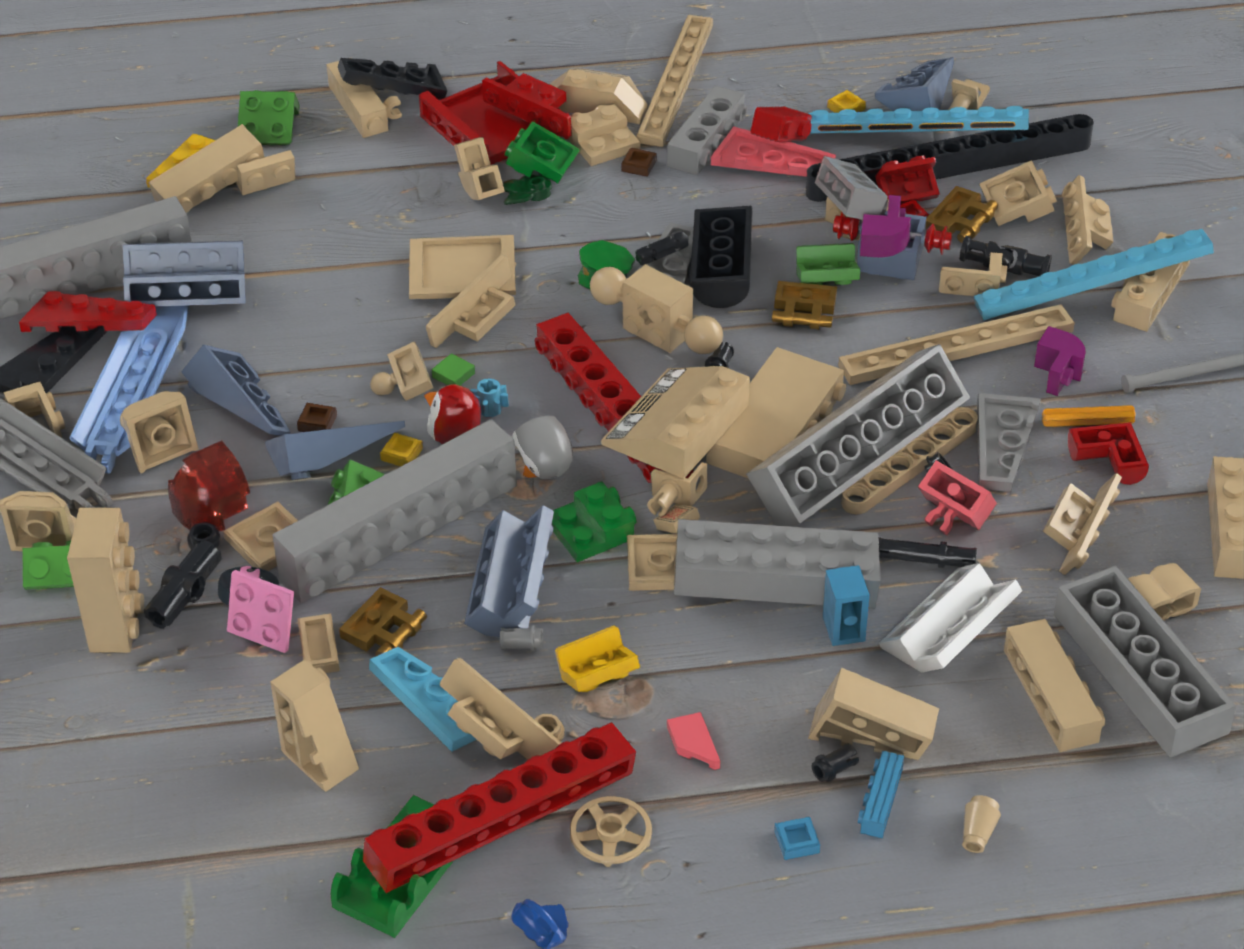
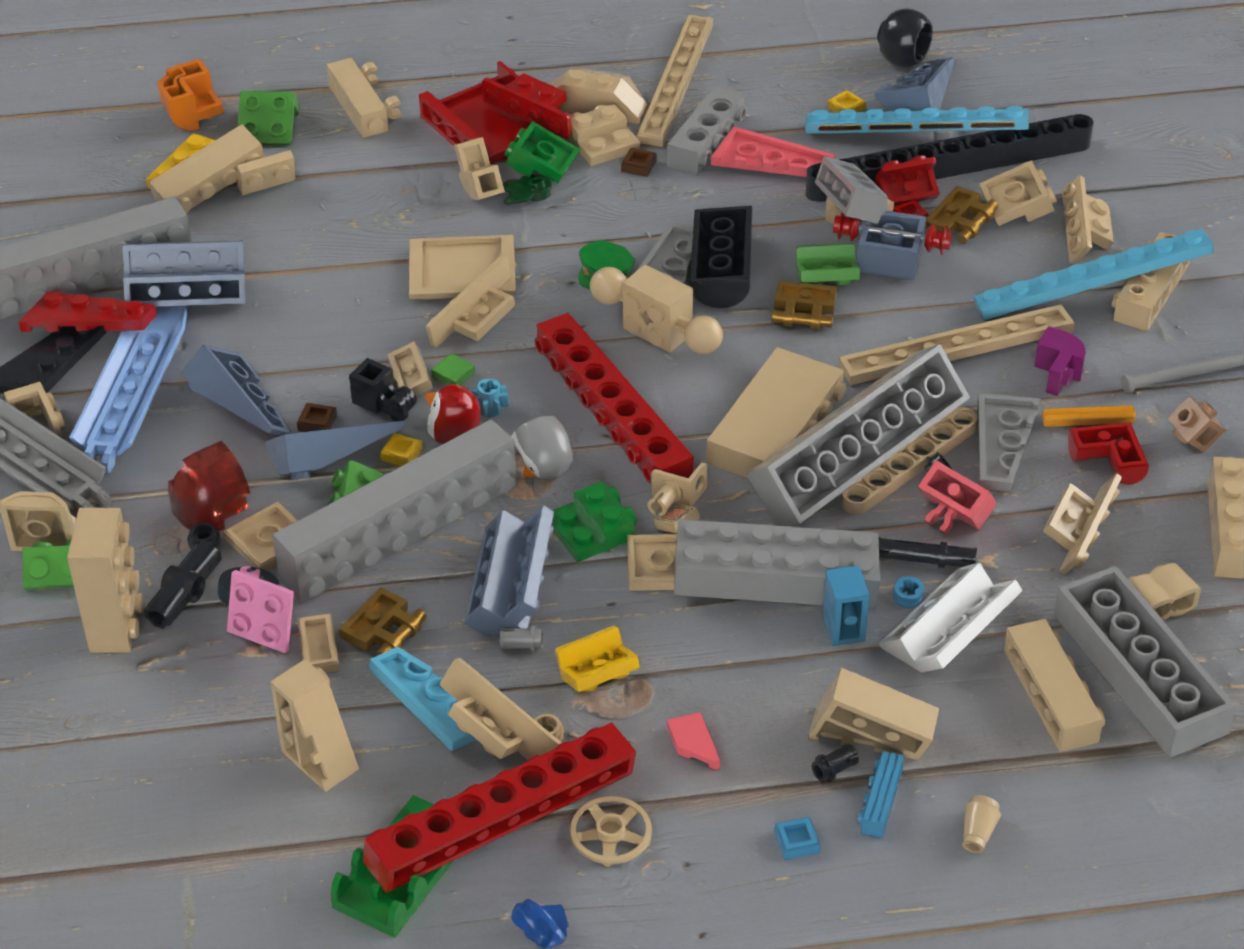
tan slope [120,391,199,473] -> none
black wing [338,58,448,99] -> none
tan slope [601,366,750,479] -> none
black axle [635,231,689,266] -> none
black pin [705,342,734,368] -> none
red brick [750,106,812,142] -> none
magenta brick [860,195,911,258] -> none
tan bracket [939,252,1007,296] -> none
tan bracket [948,79,990,110] -> none
black piece [959,235,1052,276] -> none
none -> orange brick [157,58,224,131]
none -> black brick [349,358,417,421]
none -> black wheel [877,8,933,67]
none -> dark azure bush [893,576,924,608]
none -> medium nougat brick [1167,396,1226,453]

